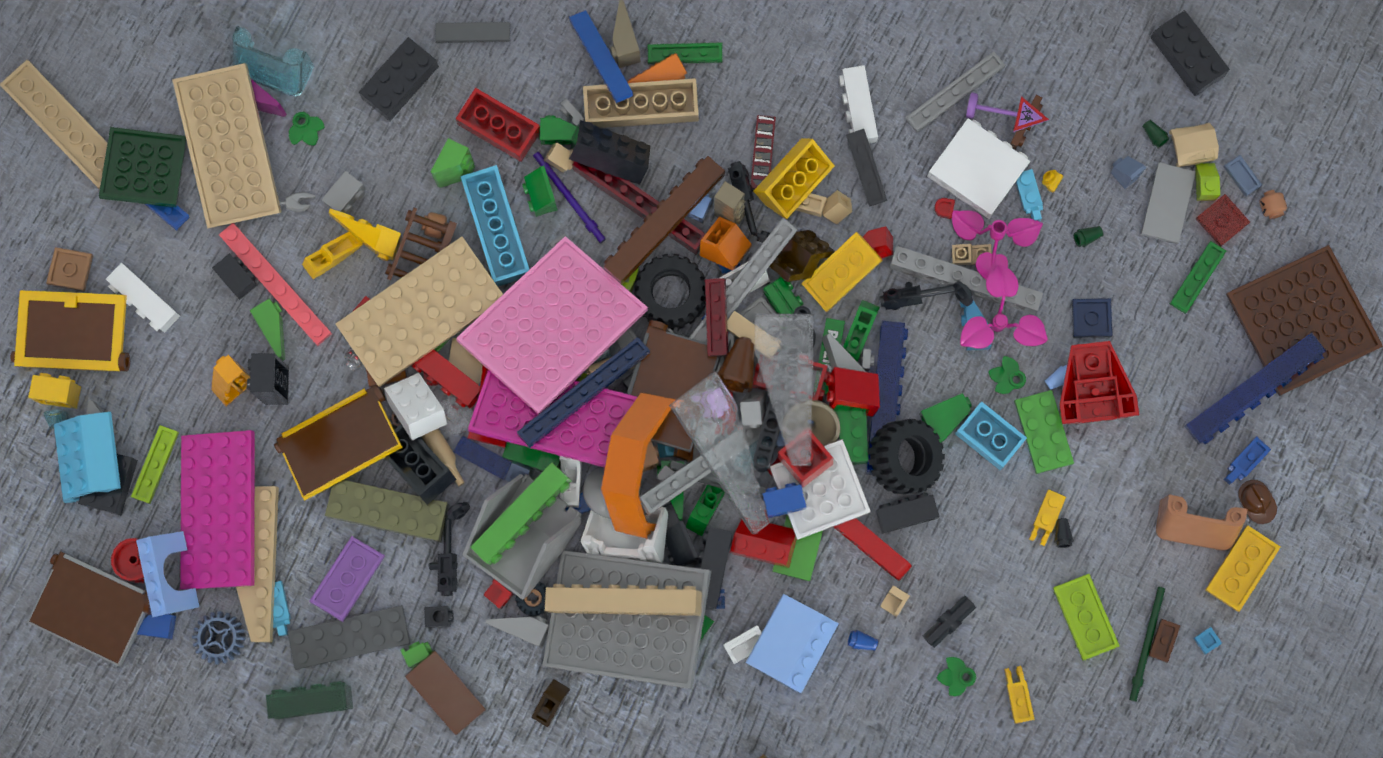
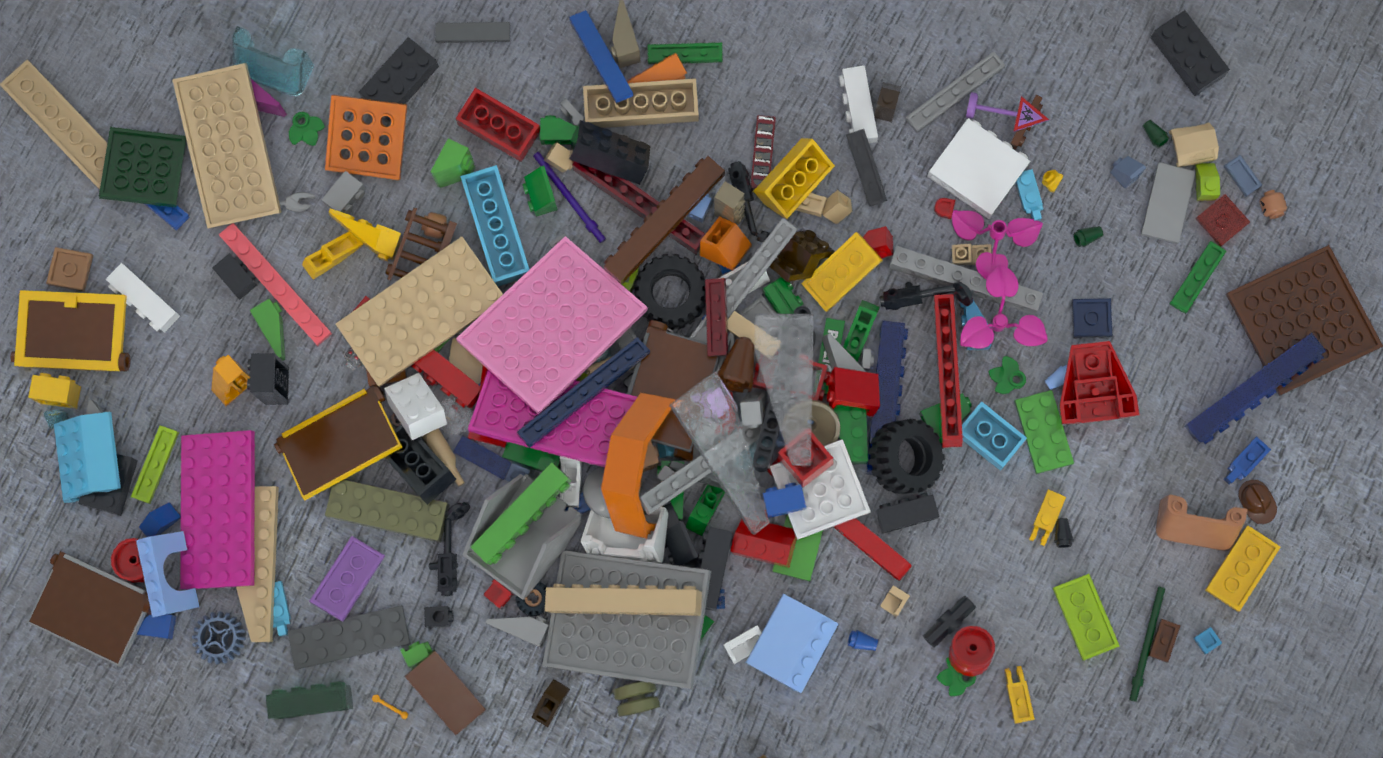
none -> blue slope [139,502,181,537]
none -> orange piece [325,95,408,180]
none -> light orange hinge [372,695,408,719]
none -> olive wheel [613,681,660,717]
none -> dark brown slope [874,82,901,122]
none -> red brick [934,294,963,448]
none -> red wheel [949,626,995,676]

